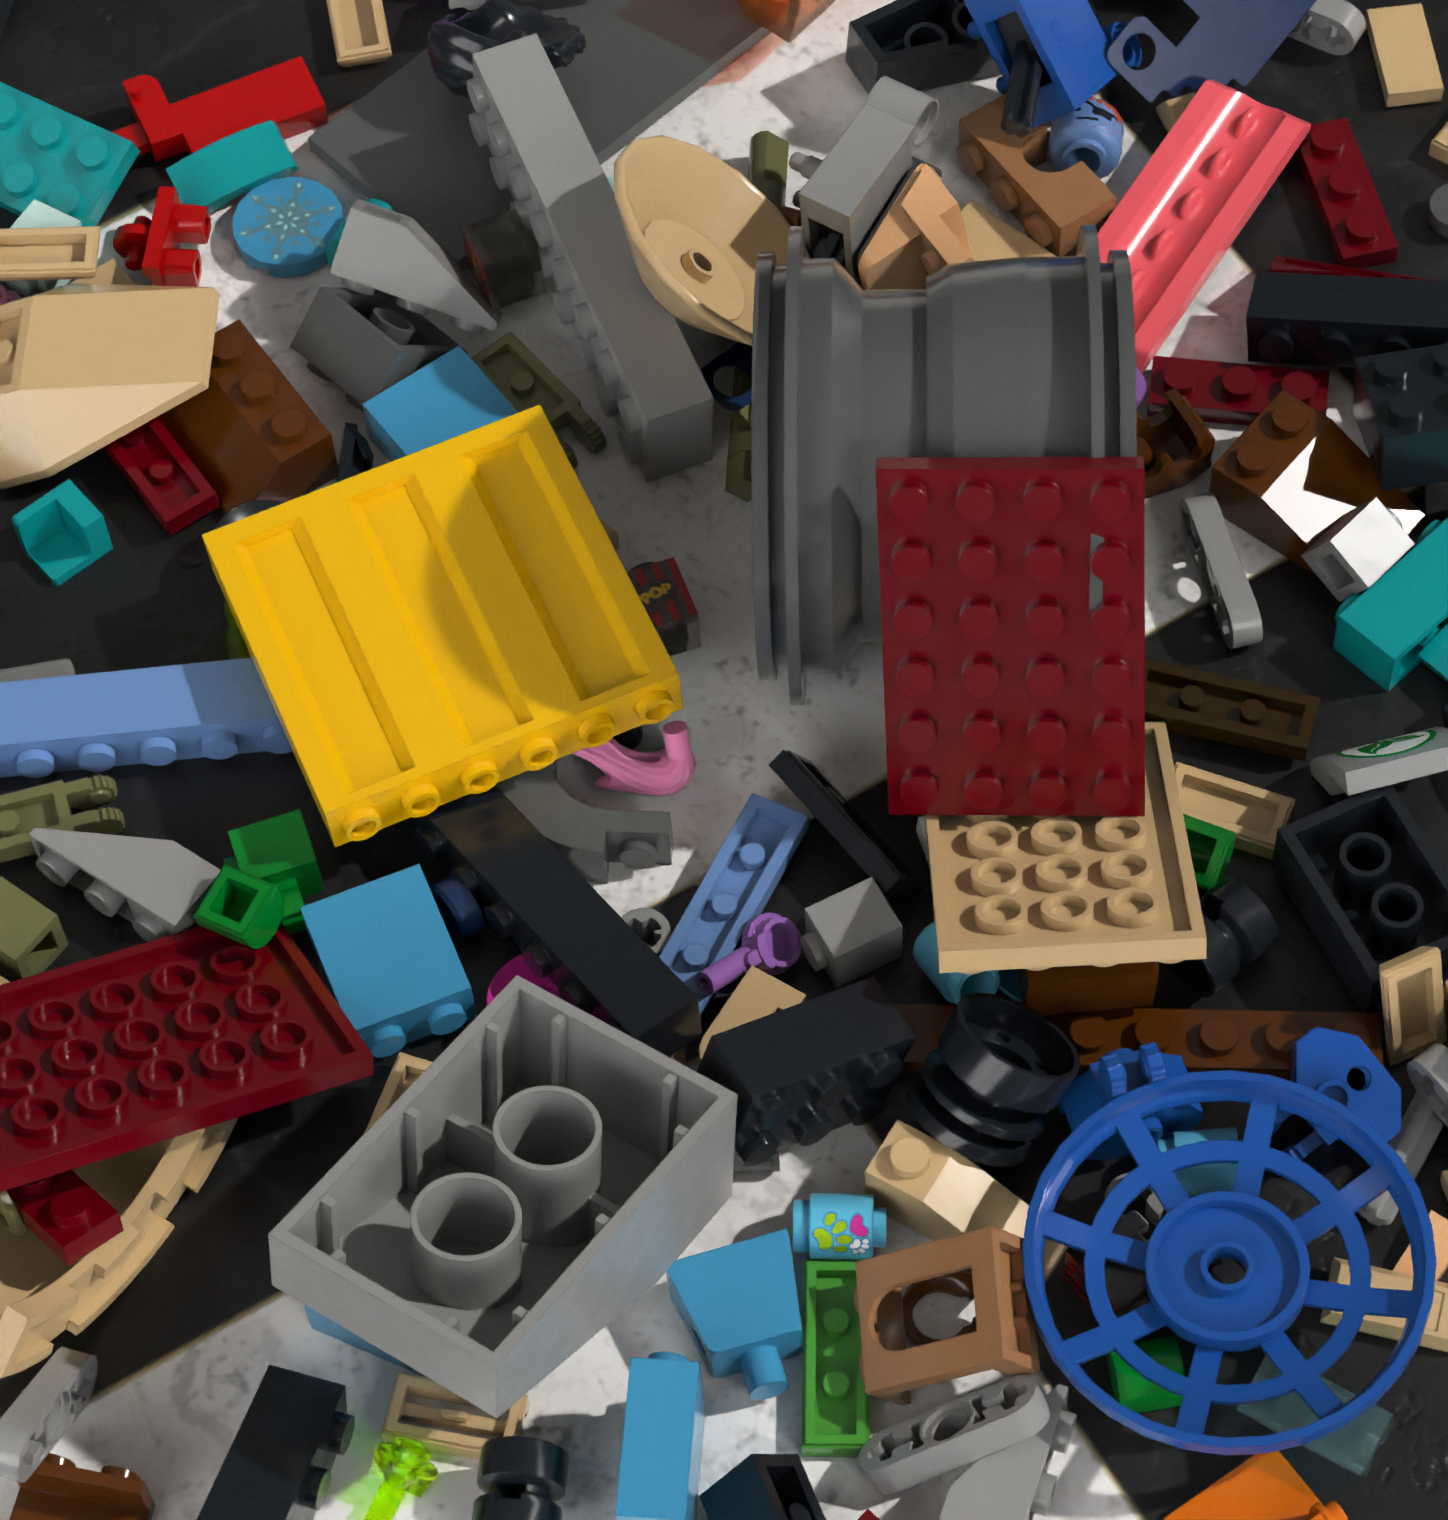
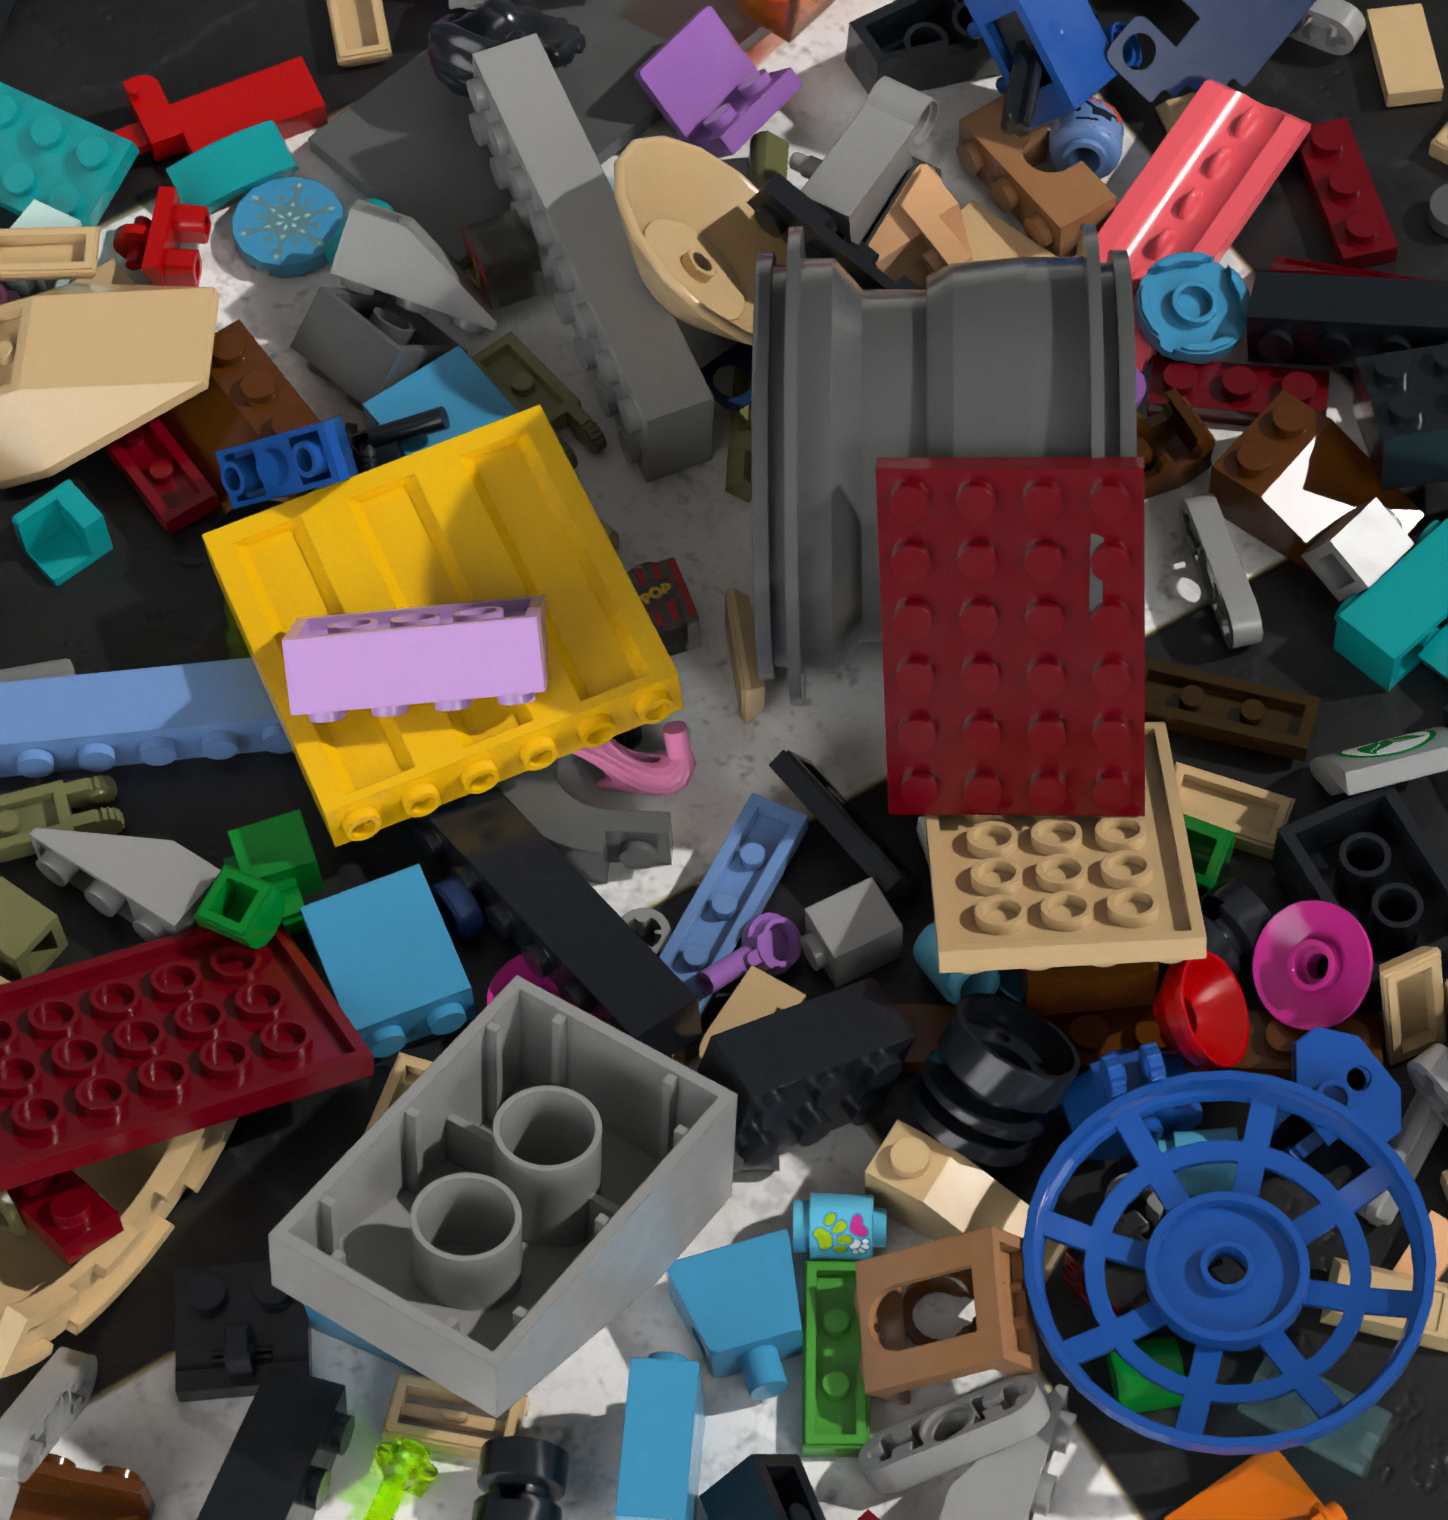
none -> black hinge [174,1260,312,1402]
none -> blue slope [215,415,358,509]
none -> lavender slope [282,595,549,723]
none -> black hose [347,406,450,474]
none -> medium lavender bracket [635,6,803,158]
none -> tan tile [724,588,765,723]
none -> black wing [747,173,919,290]
none -> dark azure tile [1133,252,1250,364]
none -> red piece [1153,951,1250,1070]
none -> dark pink dish [1252,900,1373,1030]

